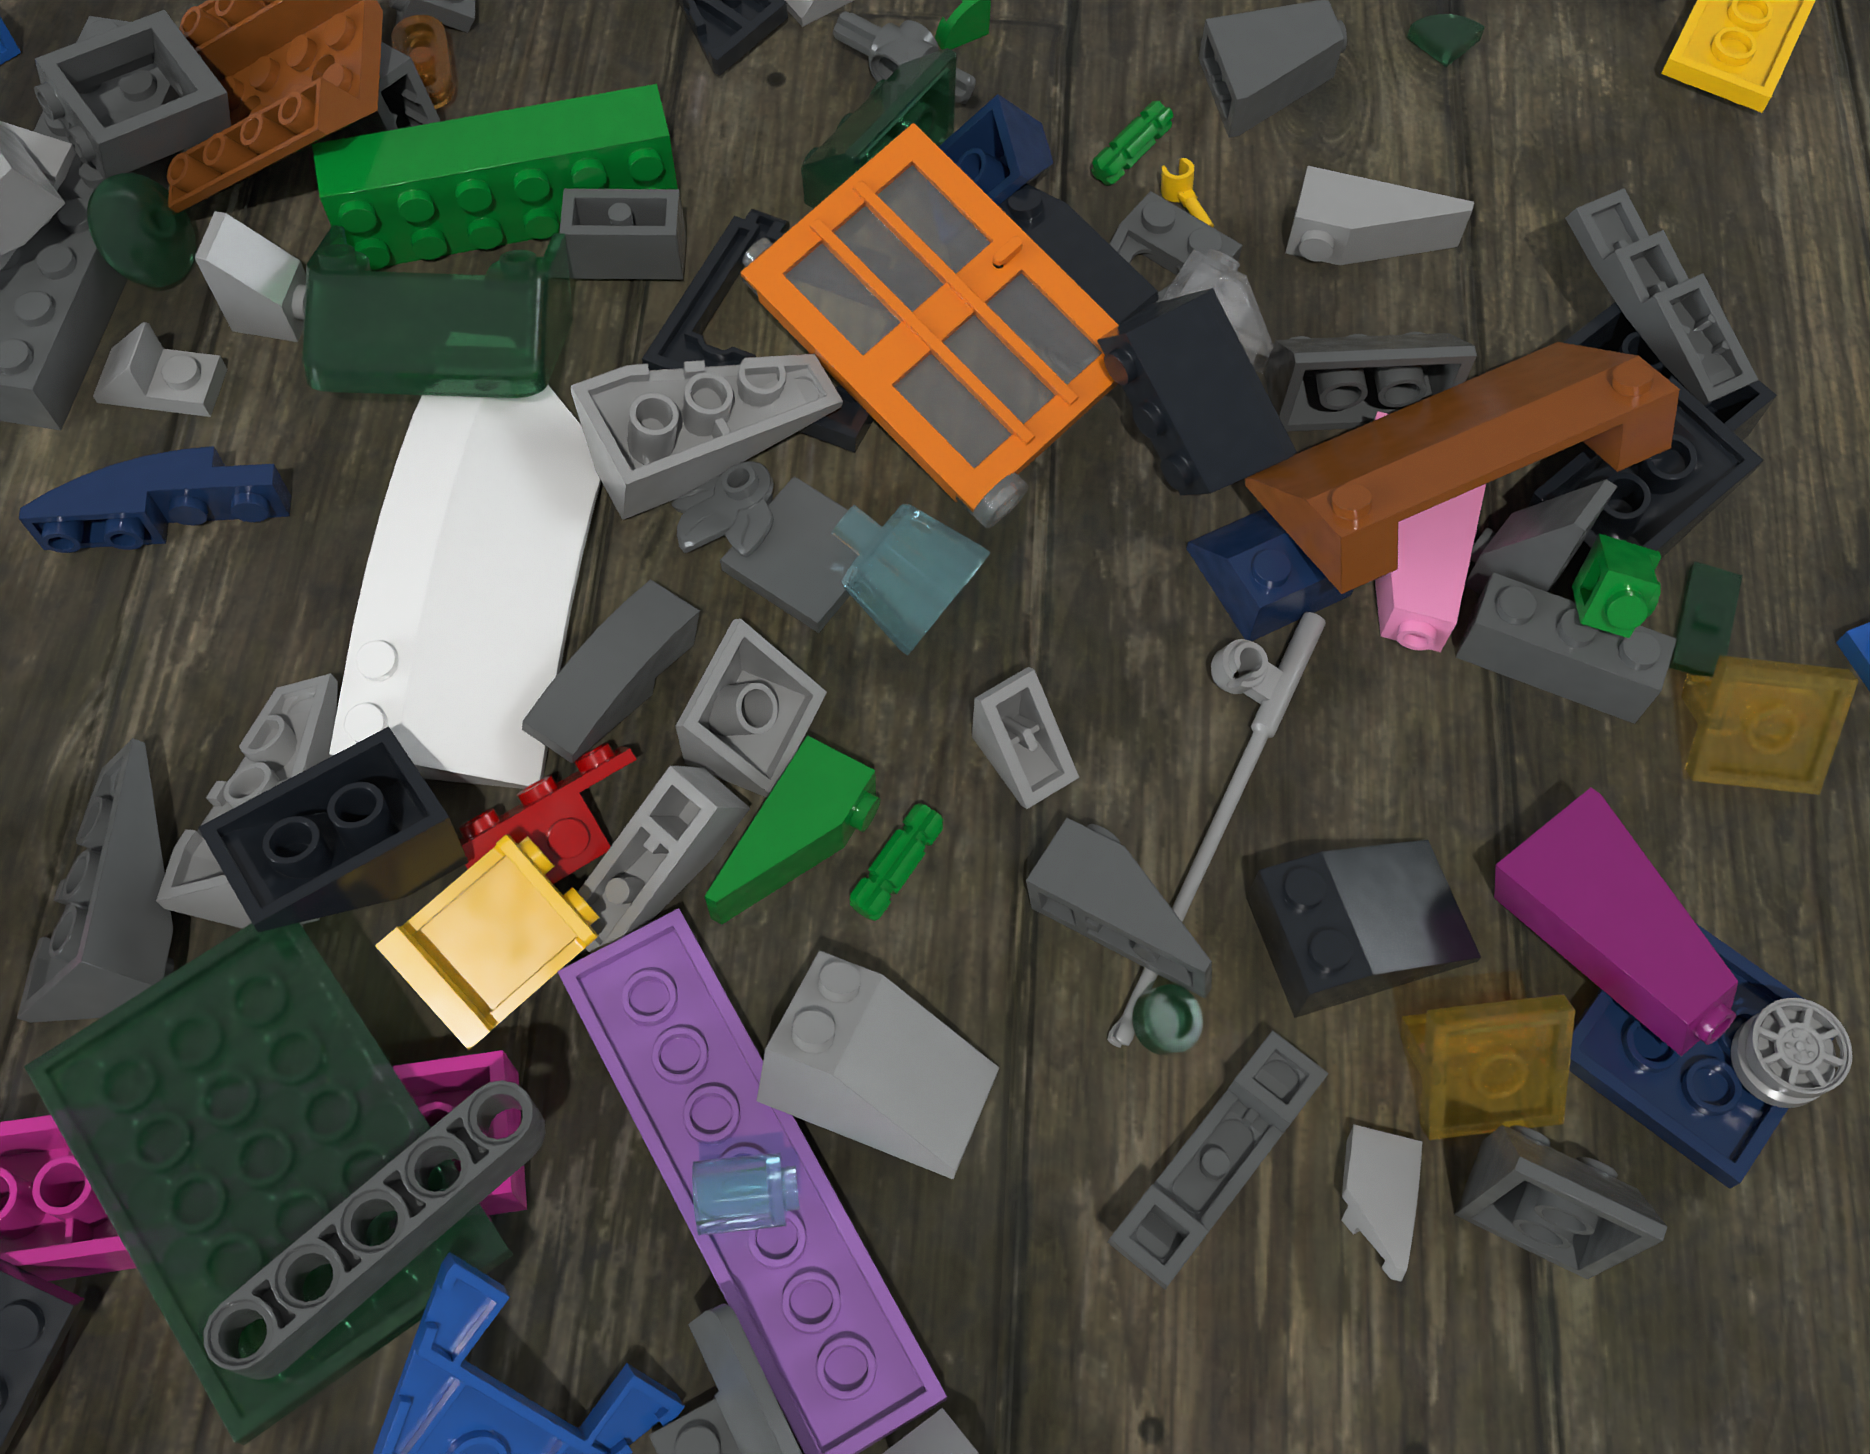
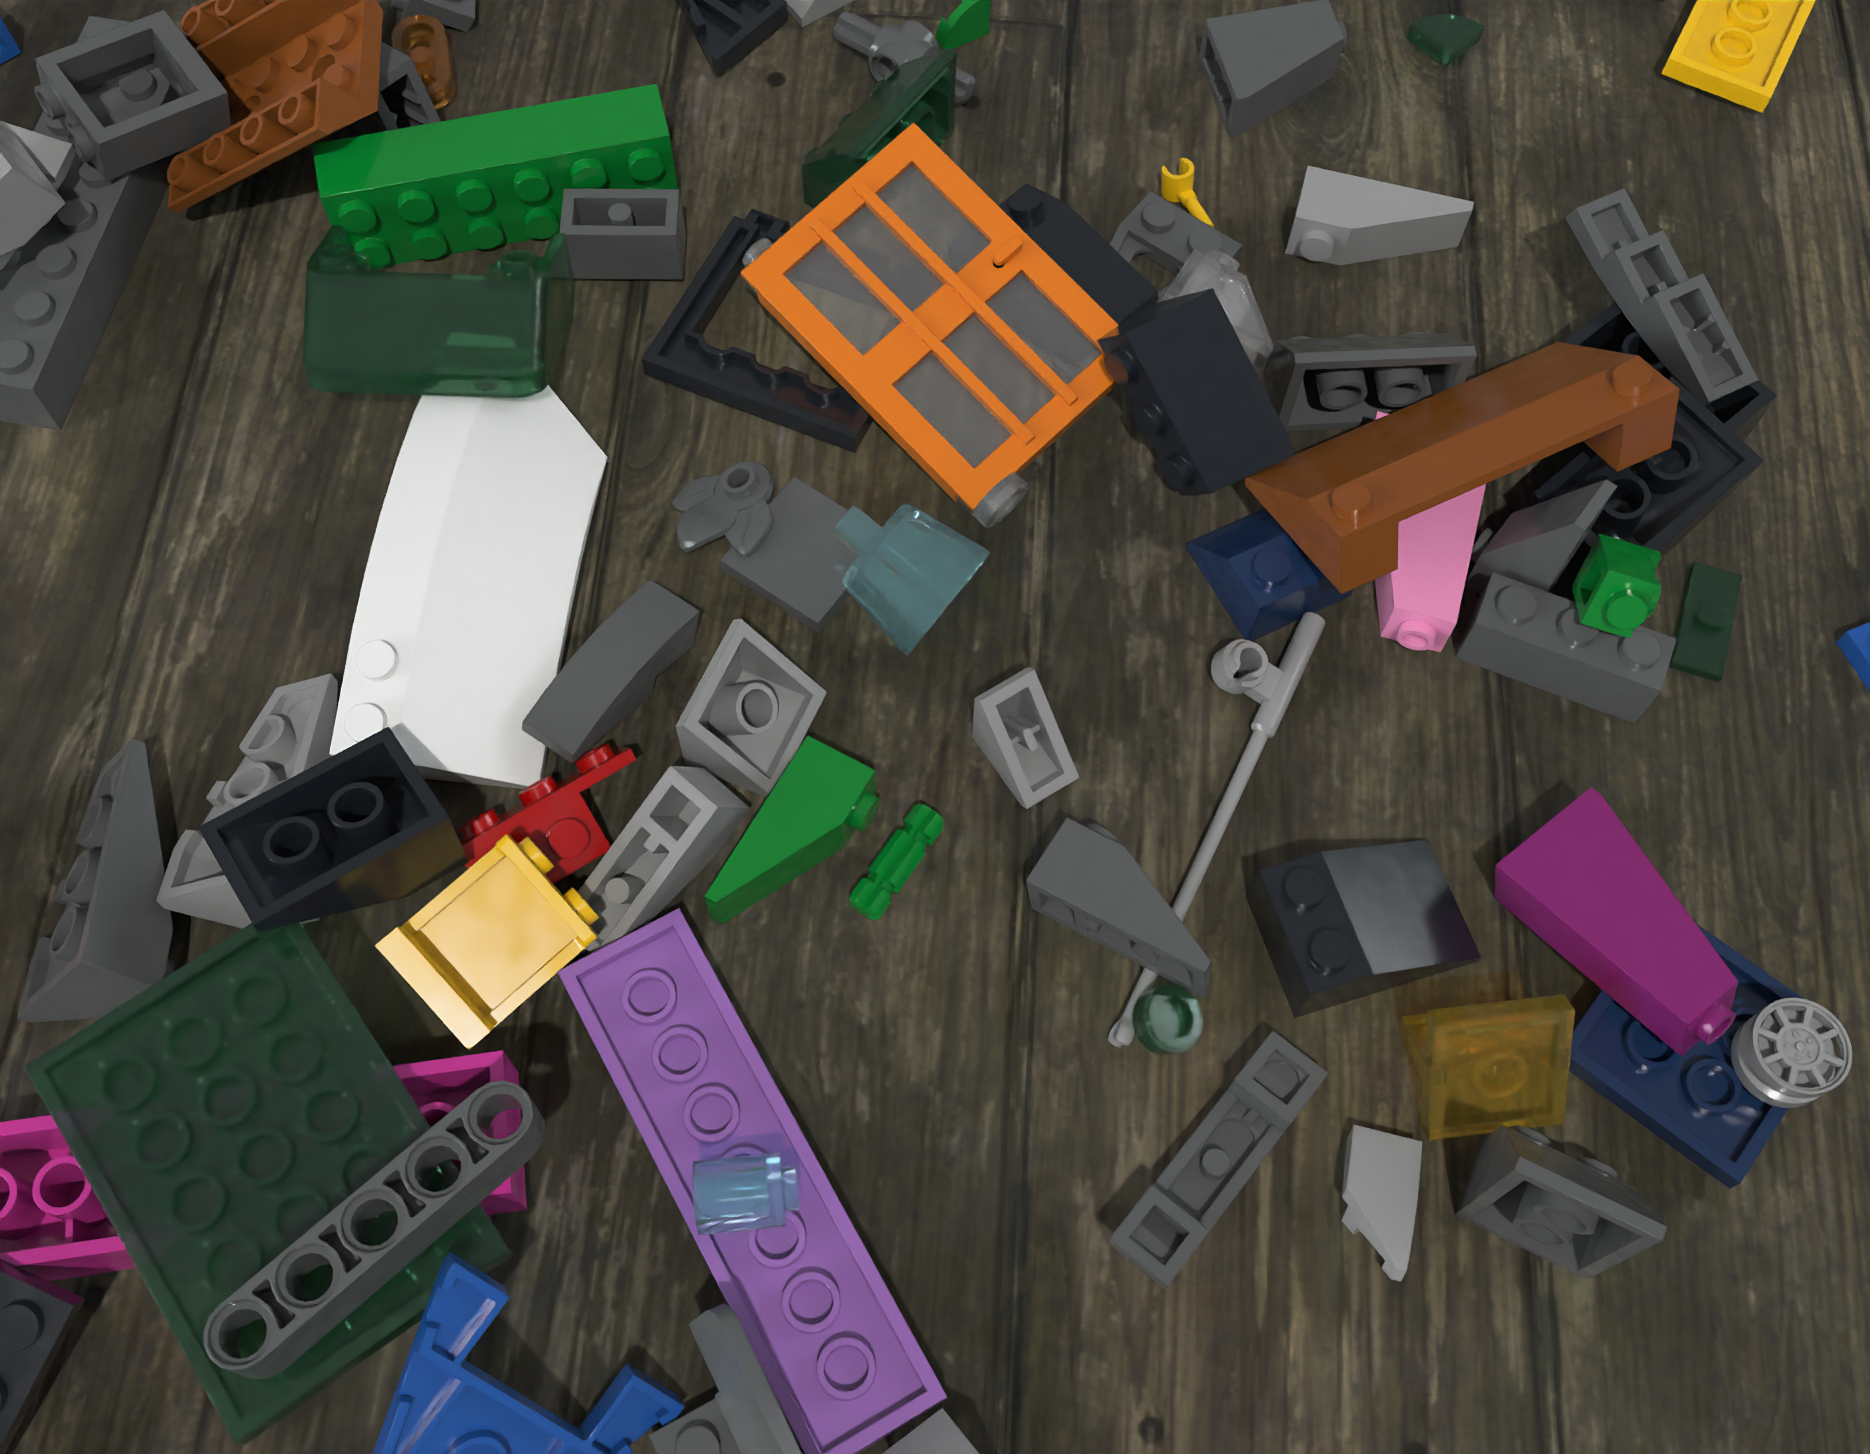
dark blue slope [19,446,291,553] -> none
clear green dish [87,173,196,287] -> none
light grey slope [93,322,227,417] -> none
light grey slope [195,211,317,342] -> none
light grey wedge [571,354,843,520] -> none
light grey slope [757,951,999,1179] -> none
dark blue slope [924,94,1053,247] -> none
green axle [1091,101,1174,186] -> none
clear yellow bracket [1681,655,1859,795] -> none

